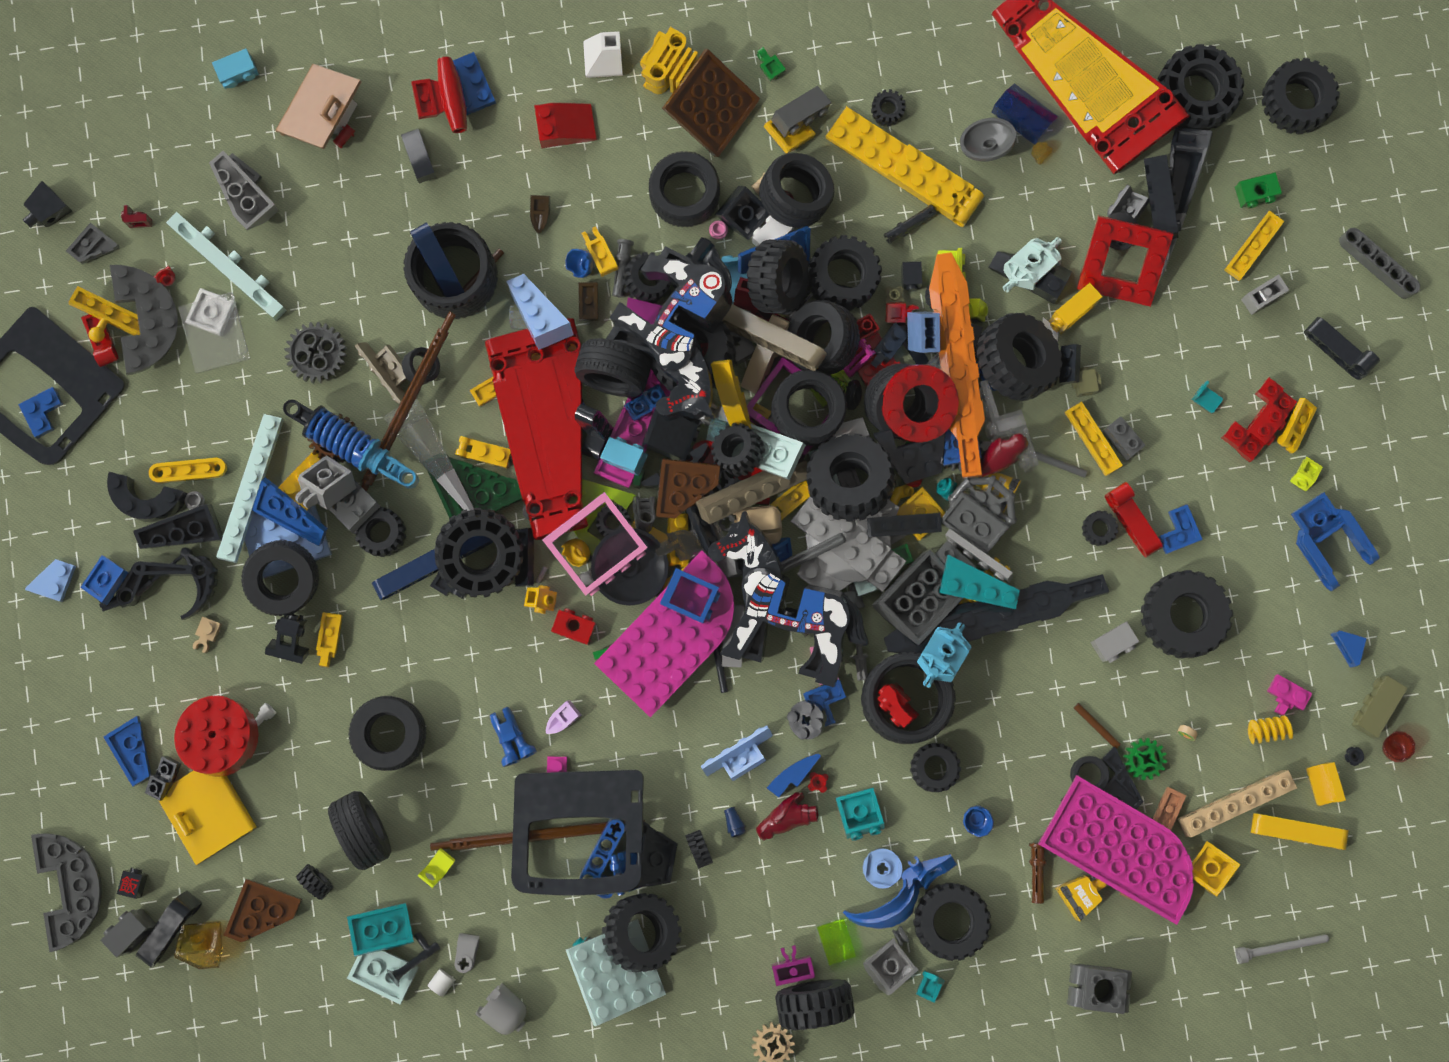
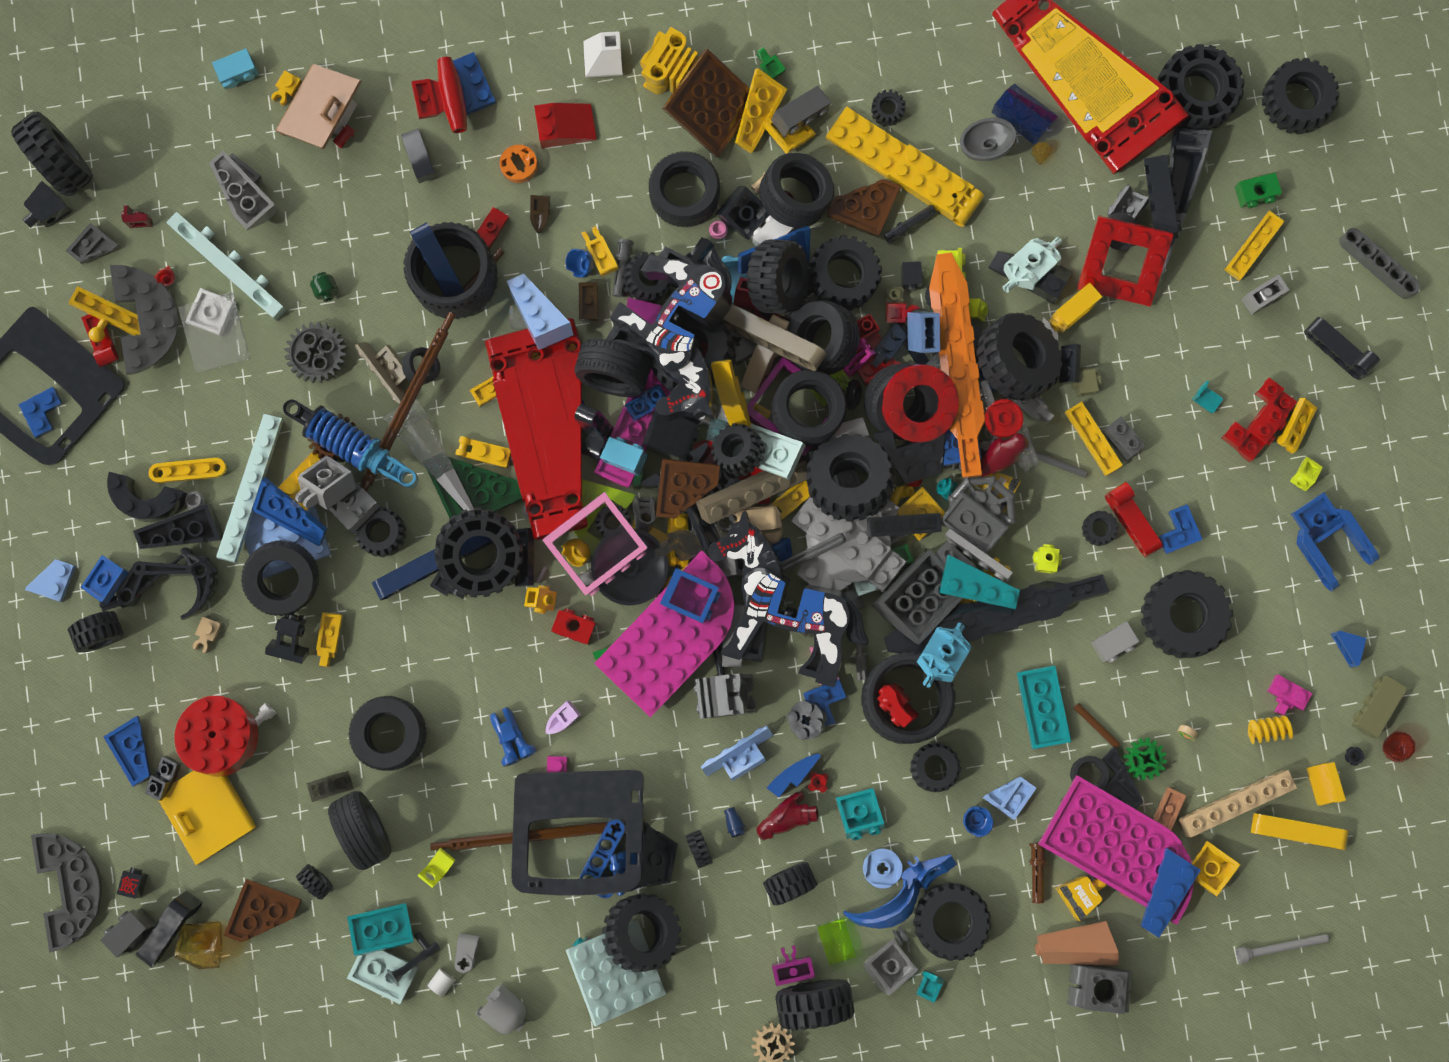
none -> black tyre [11,111,93,197]
none -> black tyre [67,611,124,653]
none -> yellow plate [271,70,302,106]
none -> clear smoke slope [306,771,354,802]
none -> dark green head [310,272,338,302]
none -> red plate [477,207,509,249]
none -> orange piece [500,145,538,183]
none -> dark grey piece [694,674,757,719]
none -> yellow wing [735,68,787,153]
none -> black tyre [763,862,818,906]
none -> reddish brown plate [827,179,900,238]
none -> light blue wing [983,777,1036,820]
none -> red tile [984,399,1024,438]
none -> light grey hinge [1003,396,1054,423]
none -> teal plate [1016,666,1071,749]
none -> neon yellow brick [1033,544,1062,574]
none -> nougat slope [1034,921,1119,965]
none -> blue wing [1141,848,1201,938]

